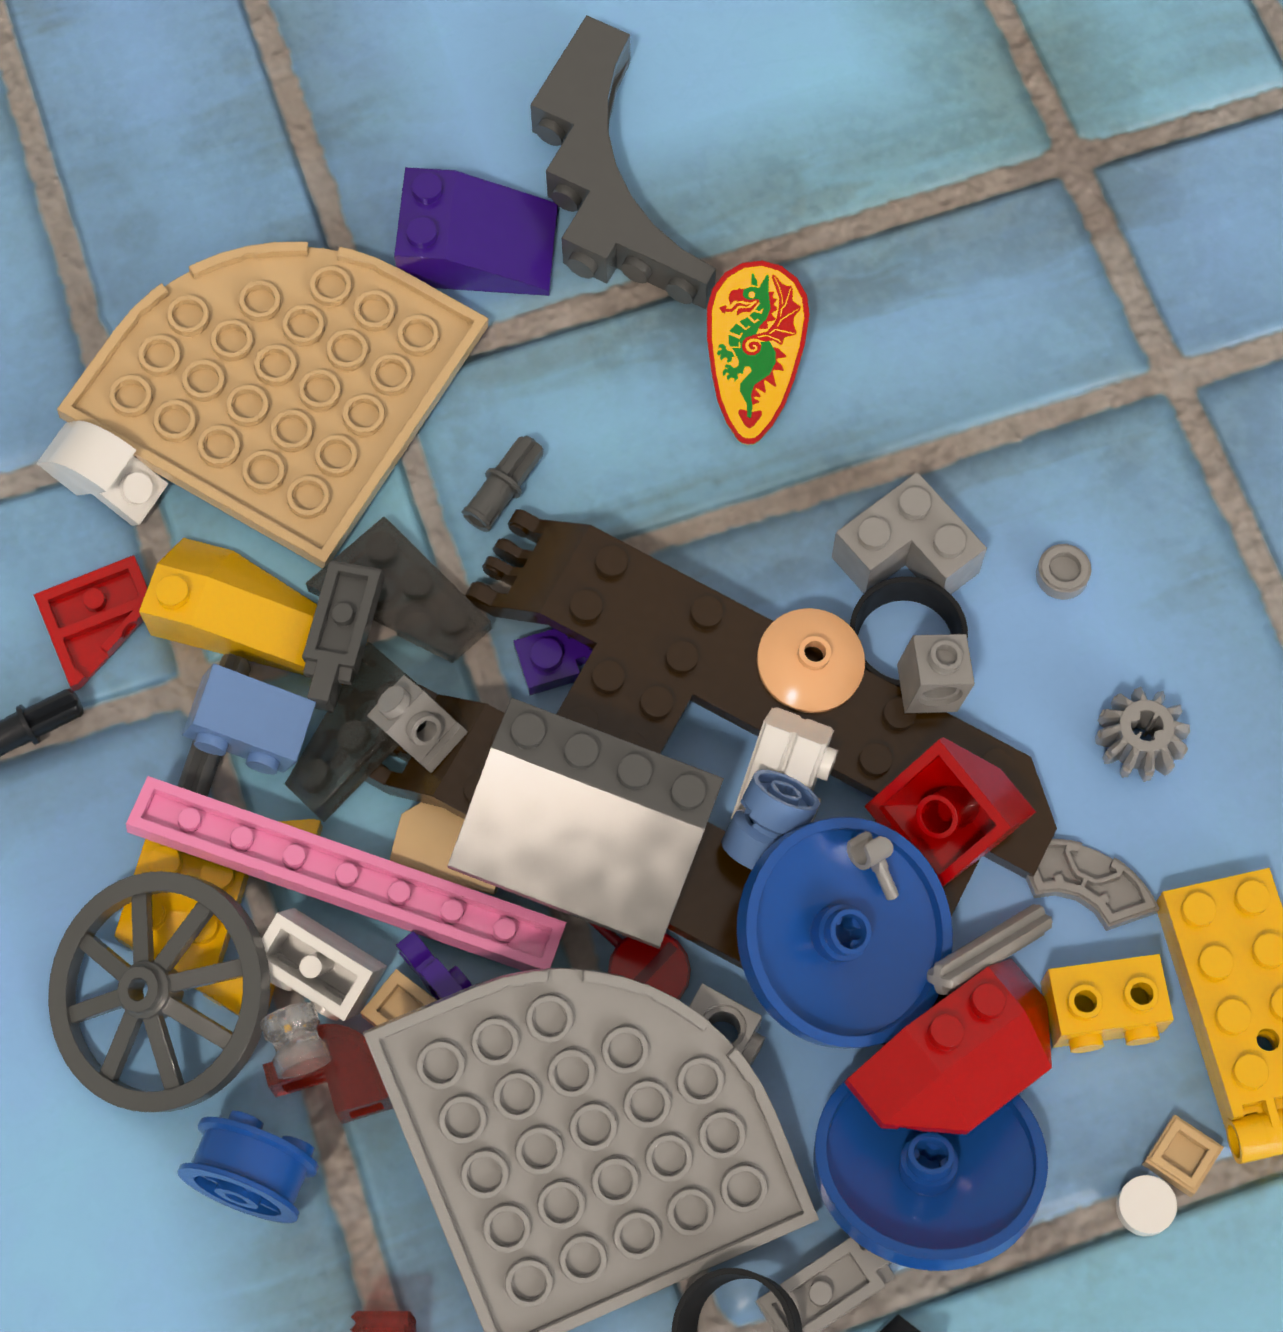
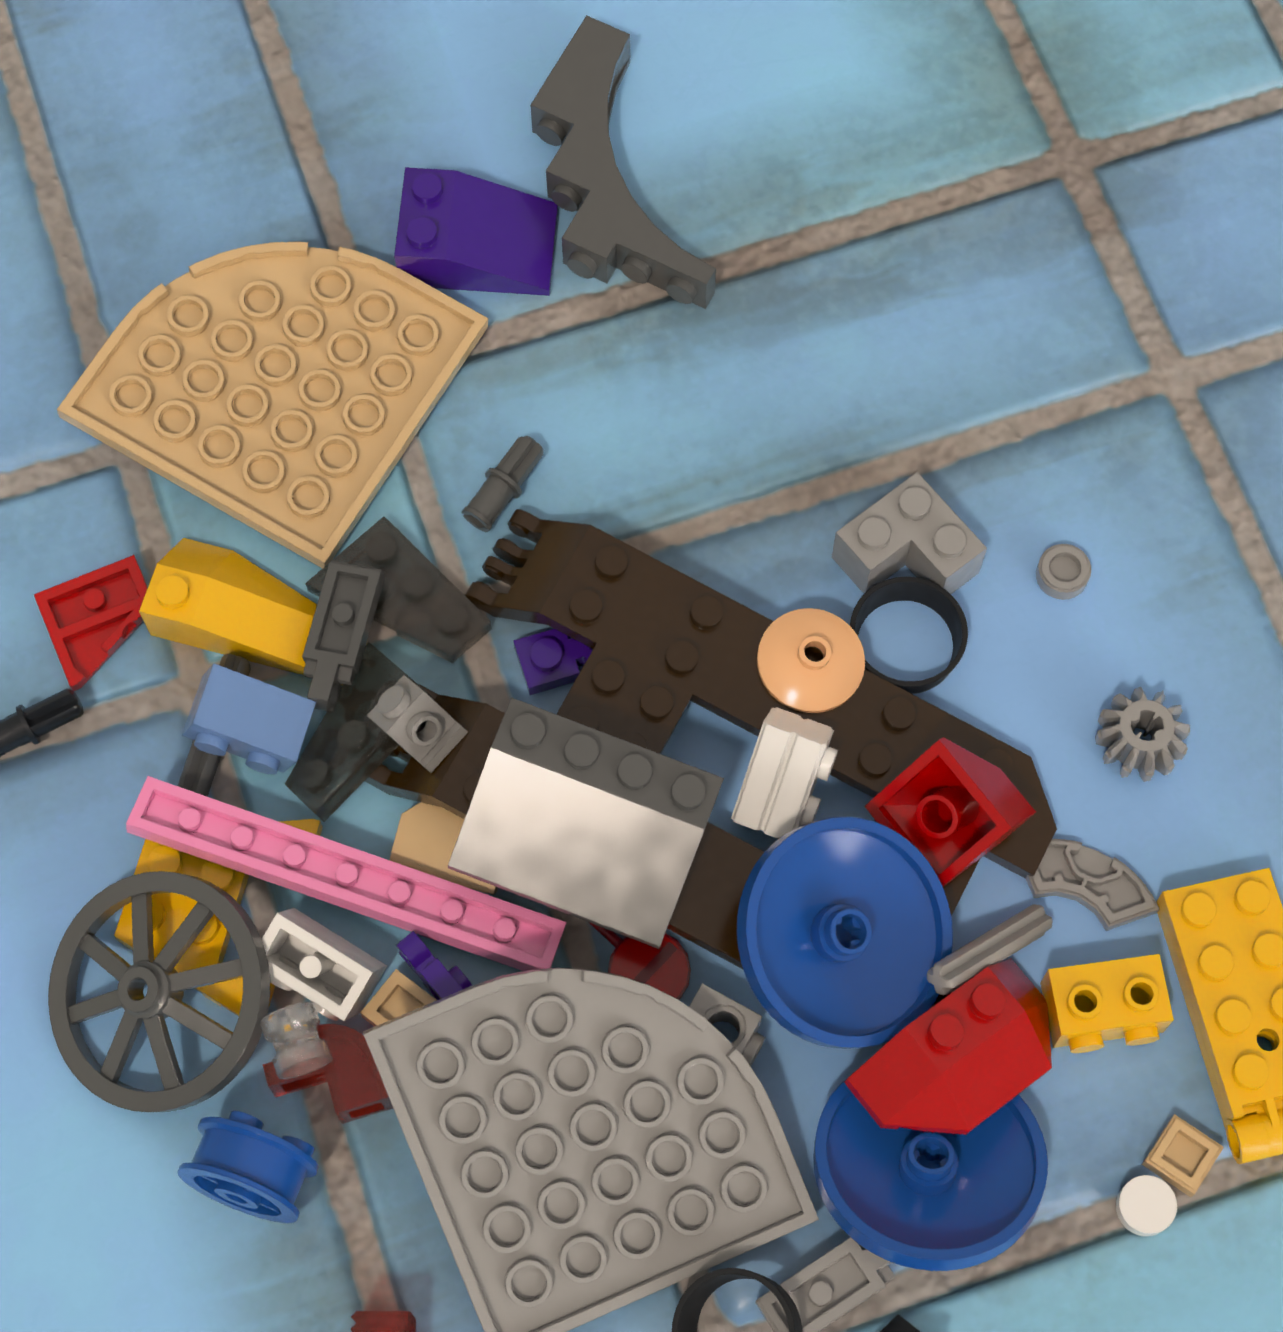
white brick [36,420,168,526] -> none
shield [707,260,810,445] -> none
medium blue wheel [721,770,820,870] -> none
light grey hand [847,831,899,900] -> none
light grey brick [897,634,975,713] -> none

